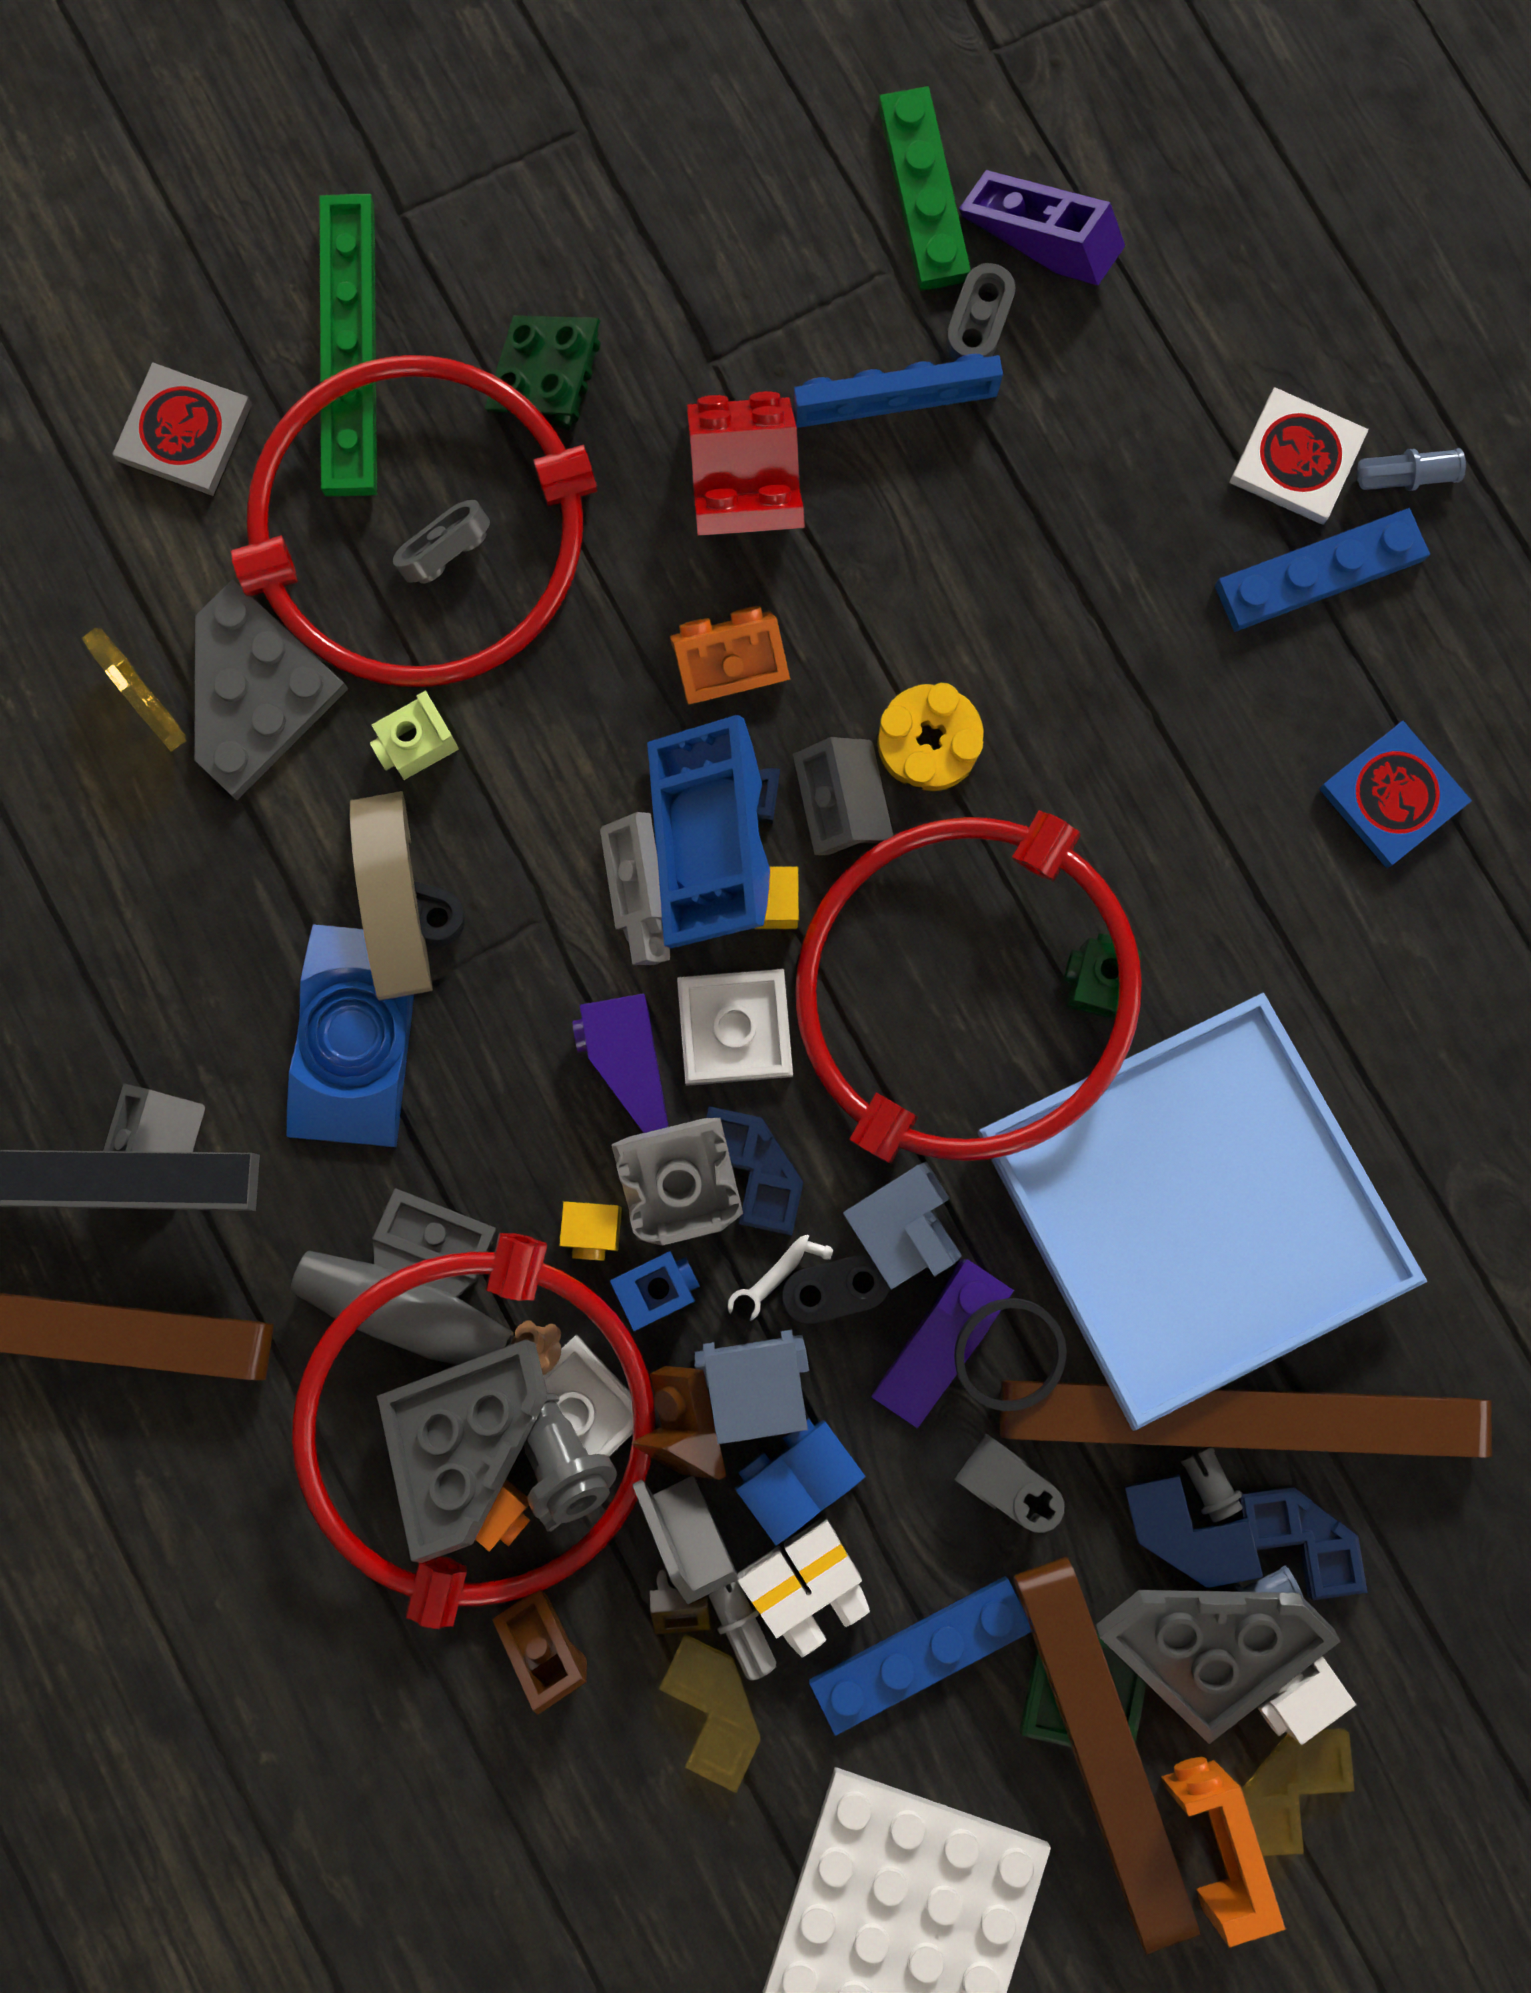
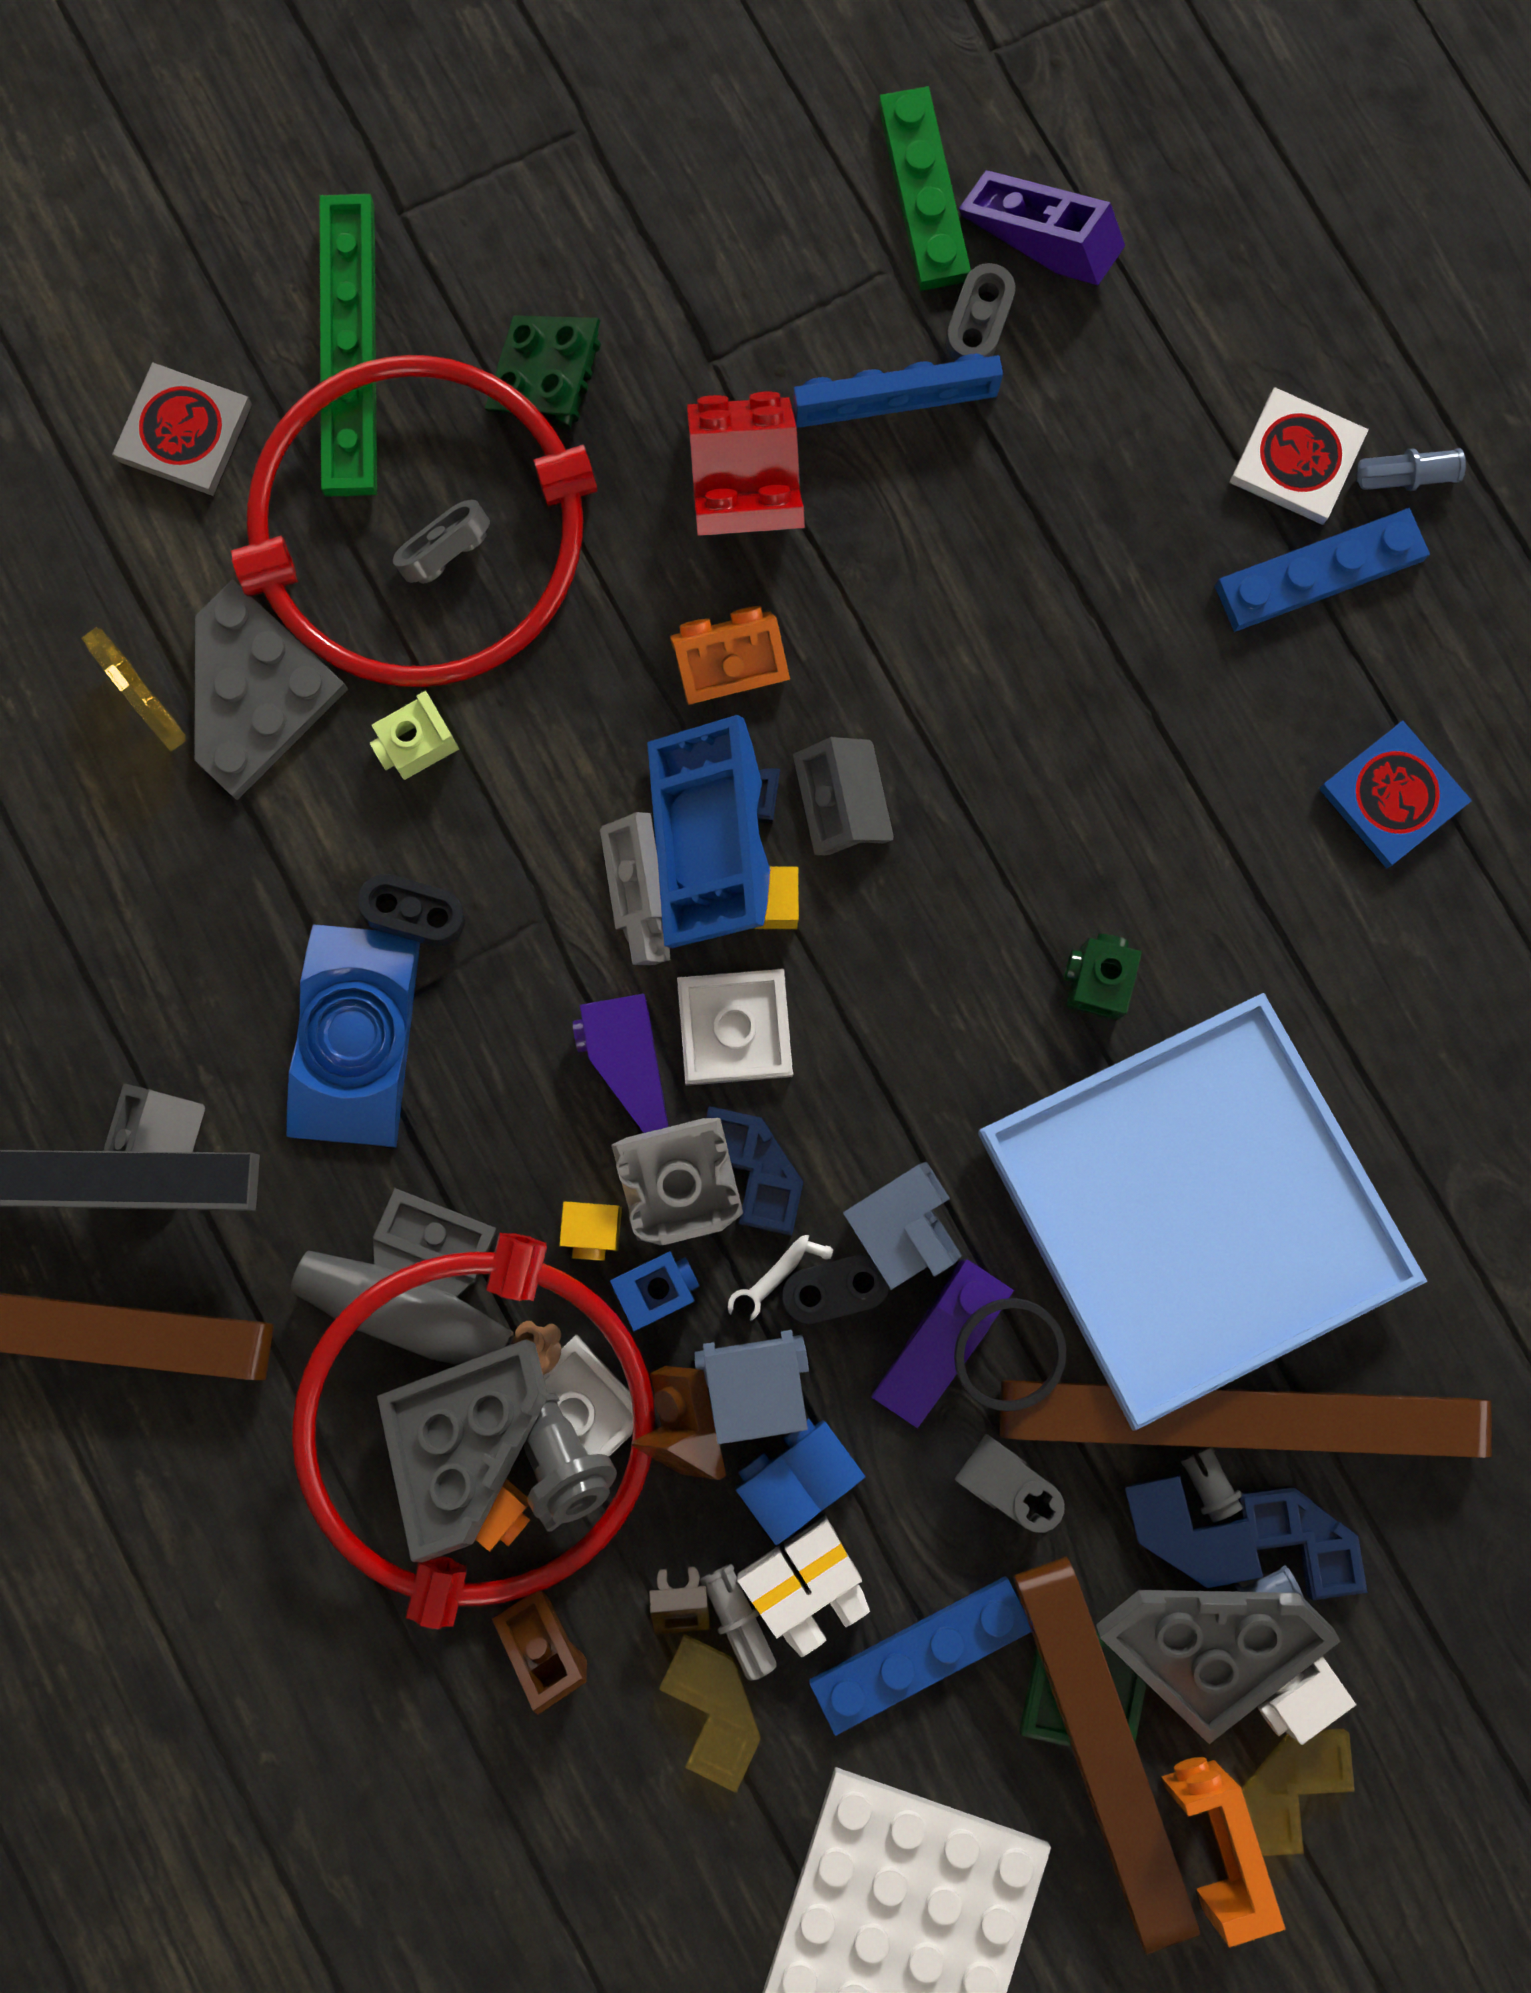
dark tan slope [350,791,433,1001] -> none
panel [632,1476,739,1604] -> none
red piece [795,810,1142,1164] -> none
yellow plate [877,683,984,791] -> none

